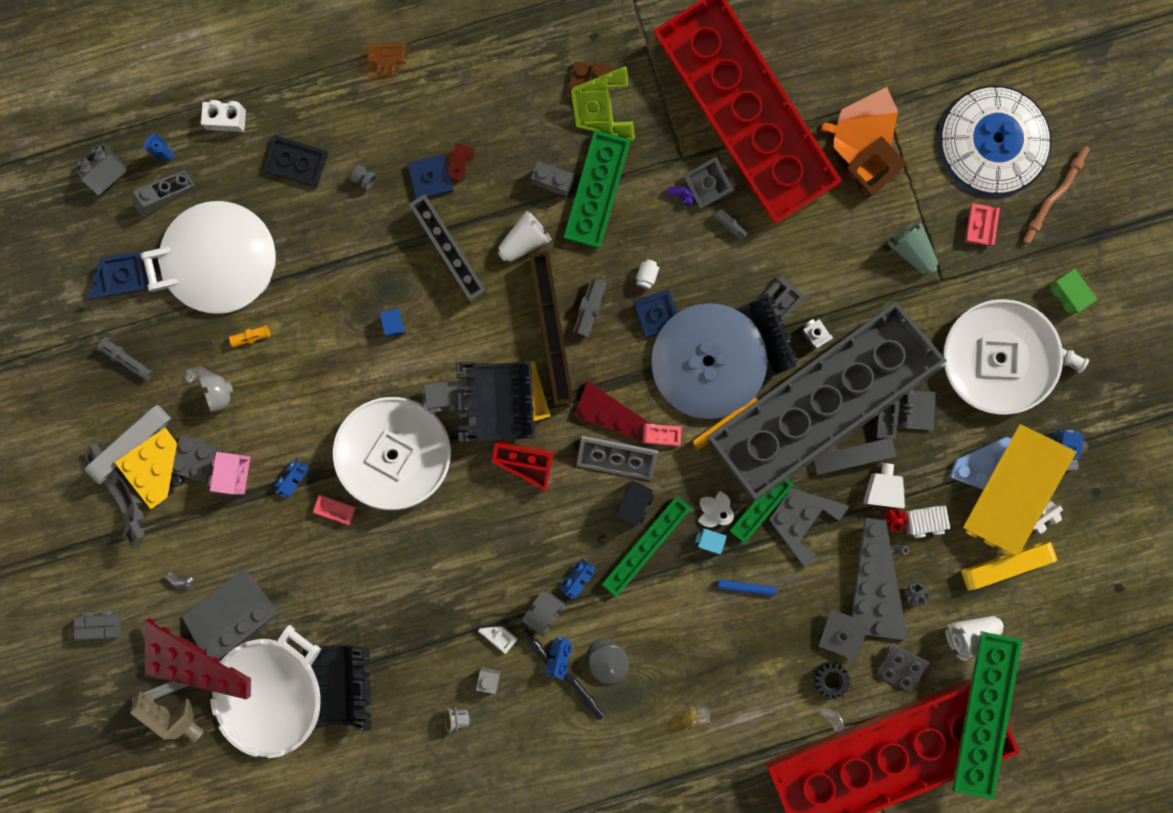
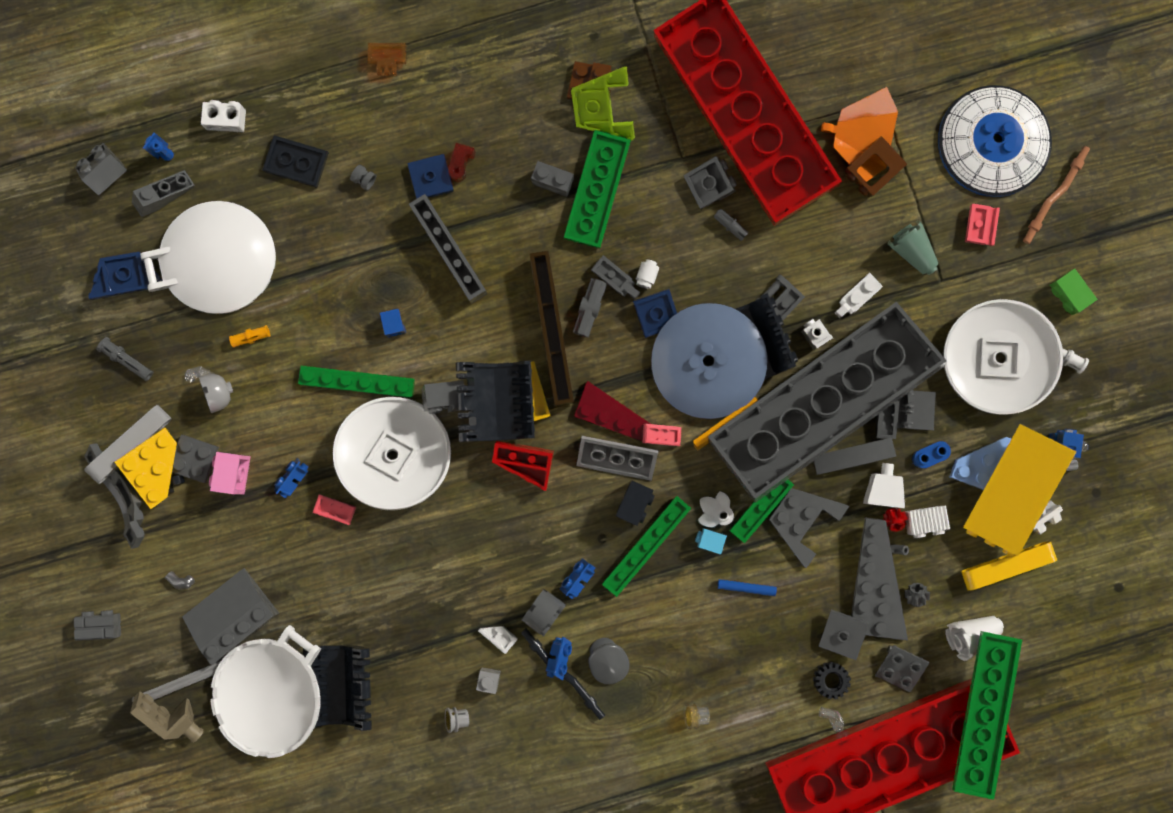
dark red wing [145,618,251,700] -> none
white cone [498,211,551,262] -> none
dark purple arm [668,187,694,206] -> none
none -> green plate [298,365,415,398]
none -> dark grey hinge [591,255,640,300]
none -> white hinge [835,273,883,318]
none -> blue plate [912,441,951,468]

